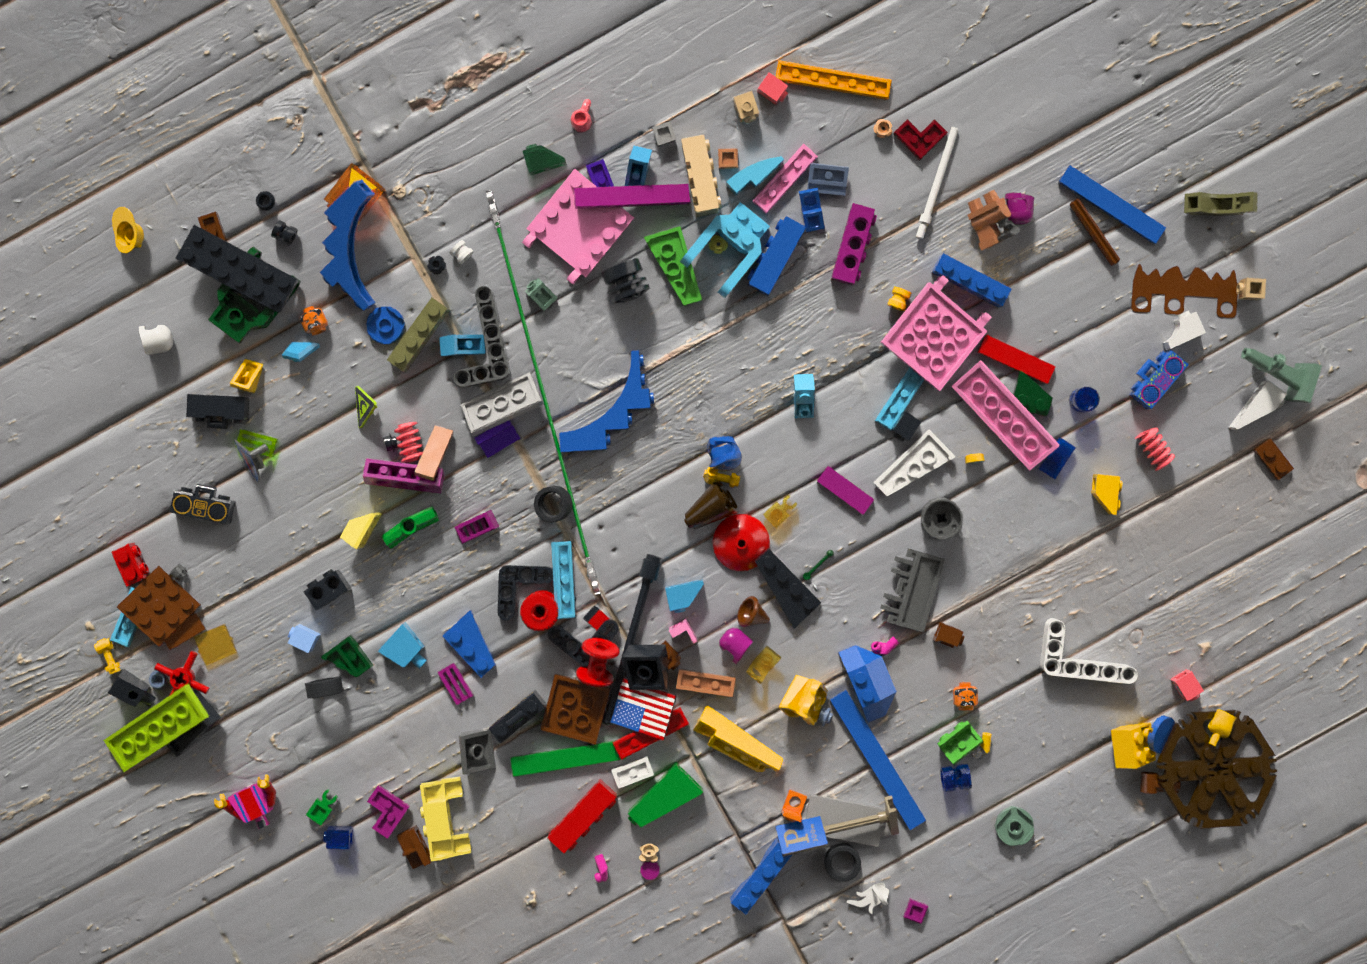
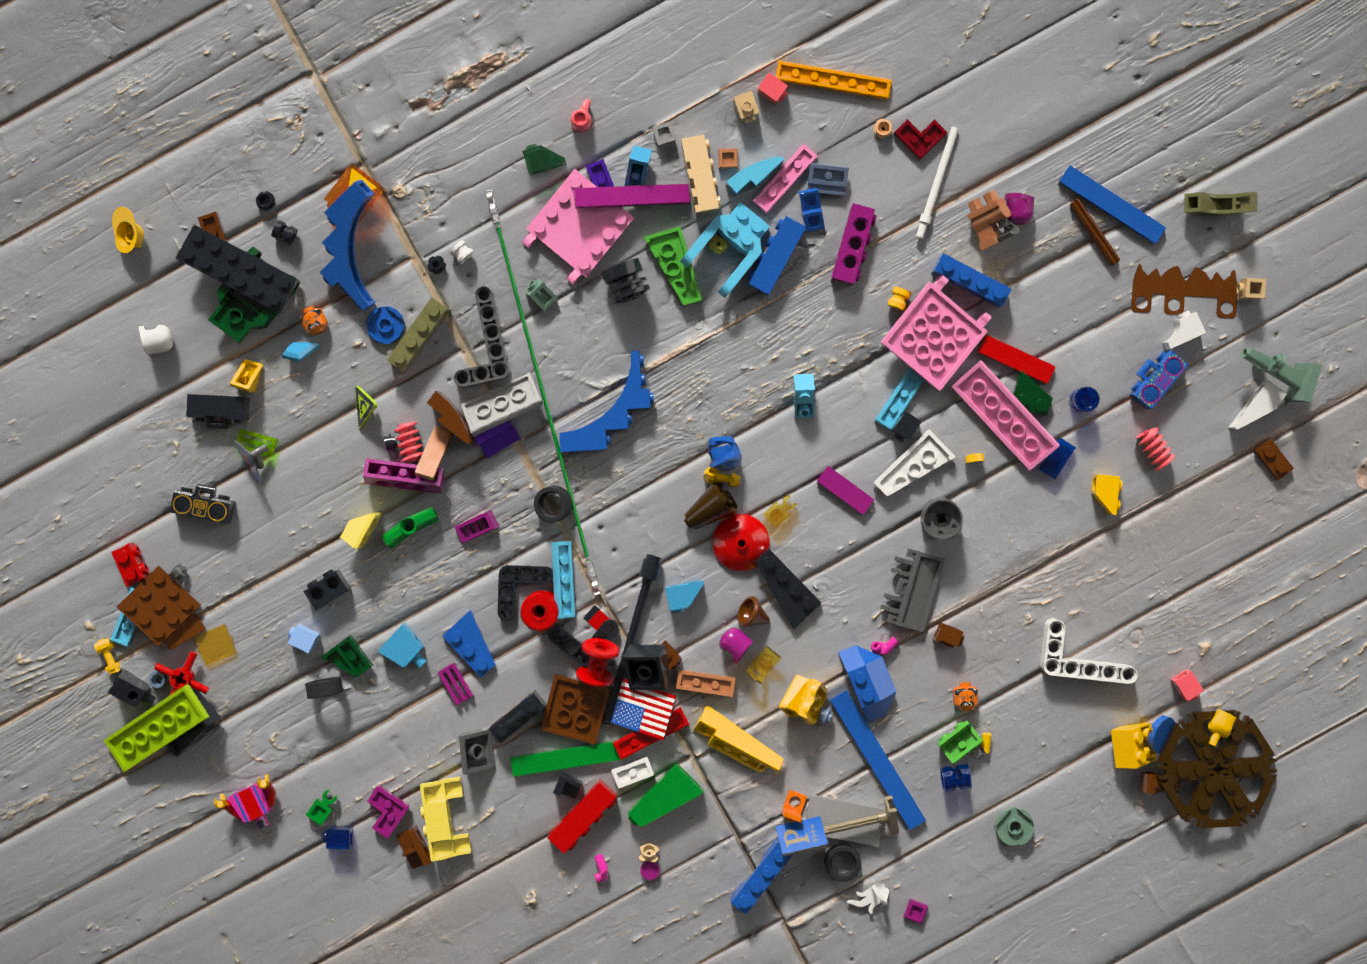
dark azure slope [439,335,485,356] -> none
bright pink panel [669,618,697,643] -> none
dark green hinge [803,550,834,580] -> none
none -> reddish brown slope [427,391,475,445]
none -> black panel [553,772,583,798]

